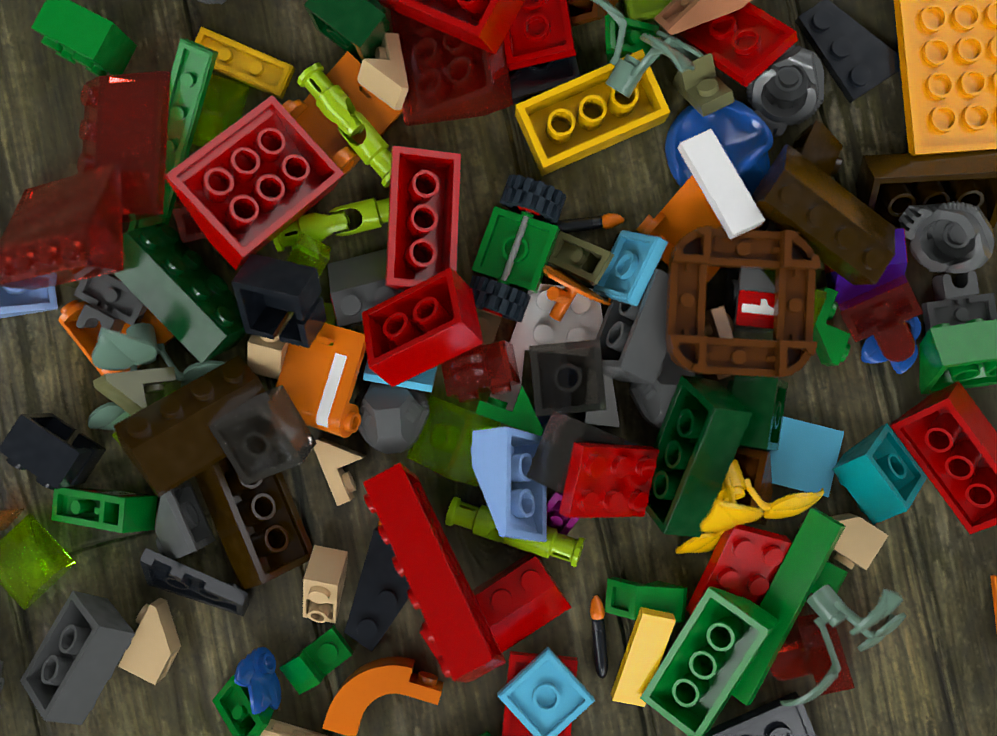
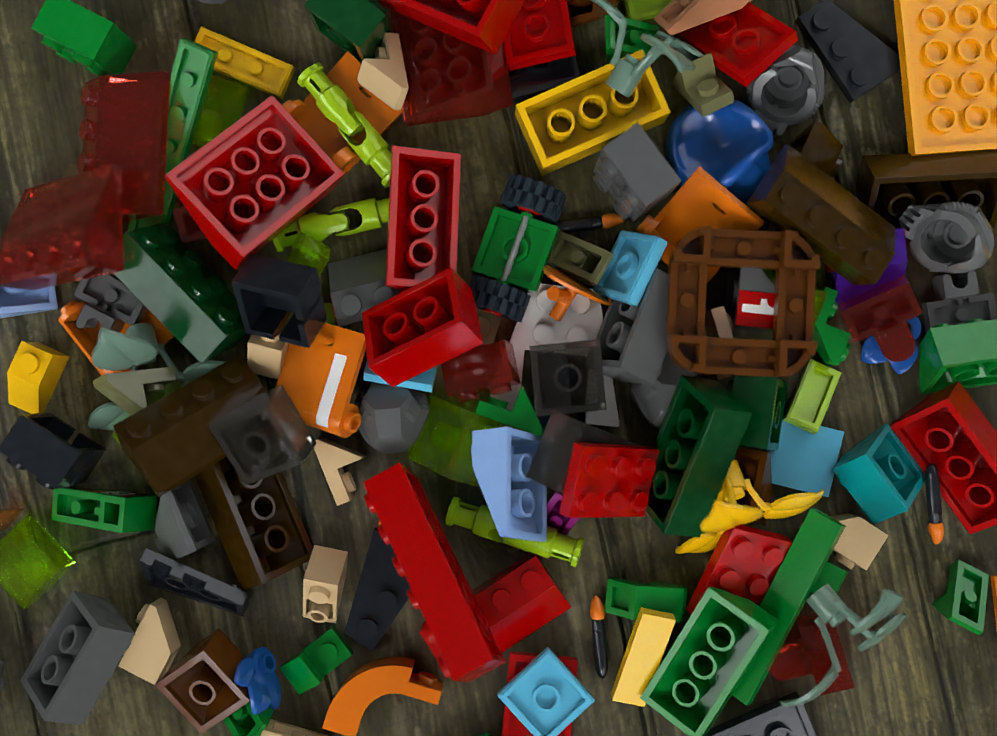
white tile [678,129,765,240] -> none
none -> yellow slope [7,341,70,414]
none -> reddish brown slope [155,628,250,734]
none -> dark grey brick [593,122,681,224]
none -> lime tile [783,358,841,435]
none -> black piece [925,463,944,545]
none -> green slope [932,560,989,635]

